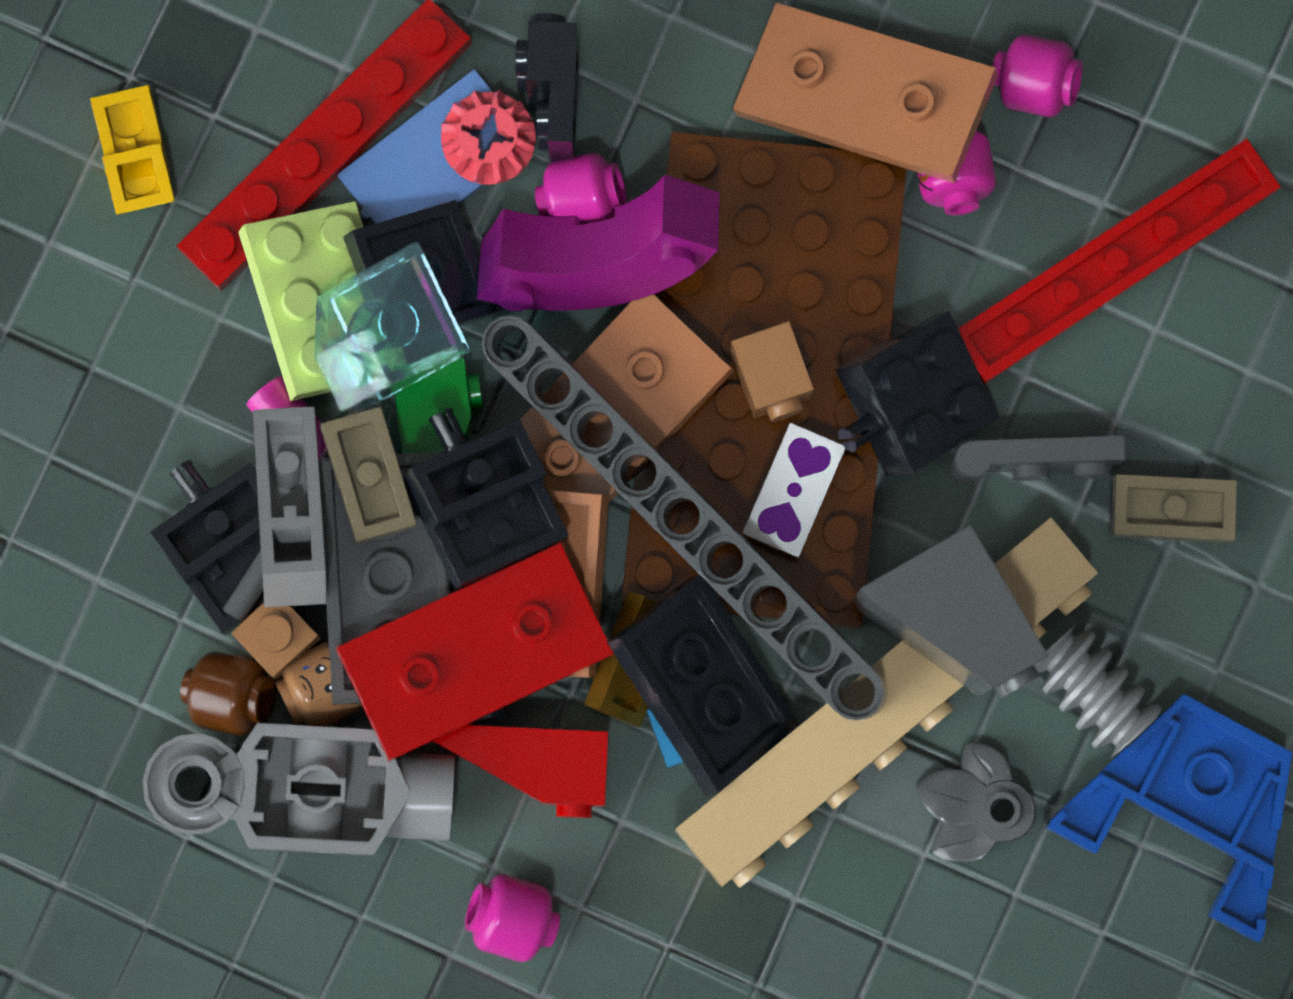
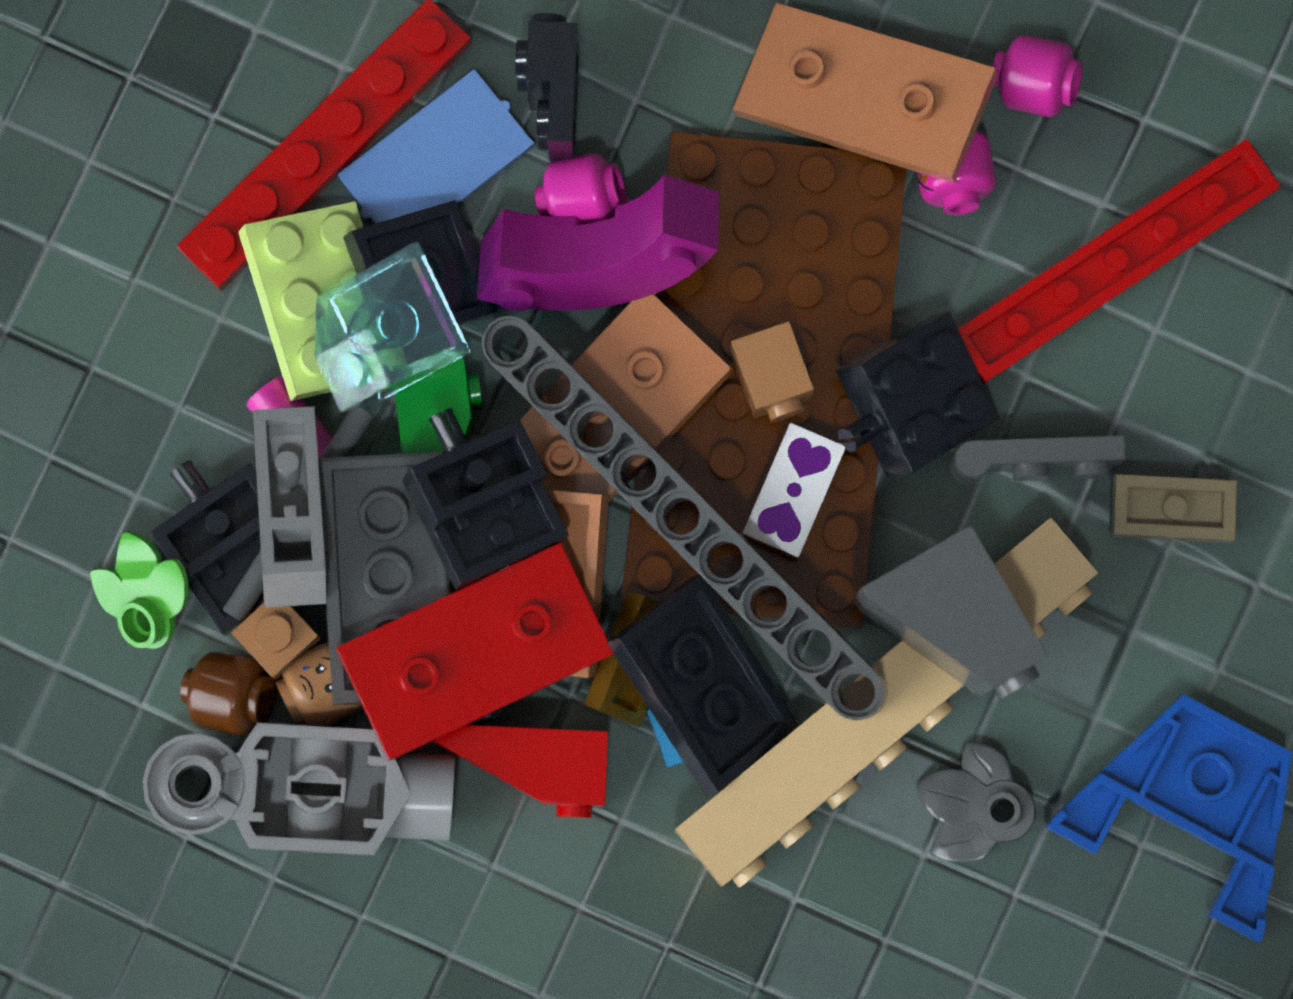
yellow slope [90,85,175,215] -> none
dark tan plate [320,407,416,545] -> none
coral gear [441,90,536,185] -> none
dark pink head [465,874,560,962] -> none
light grey piece [1034,624,1162,757] -> none
none -> plate [90,530,189,649]

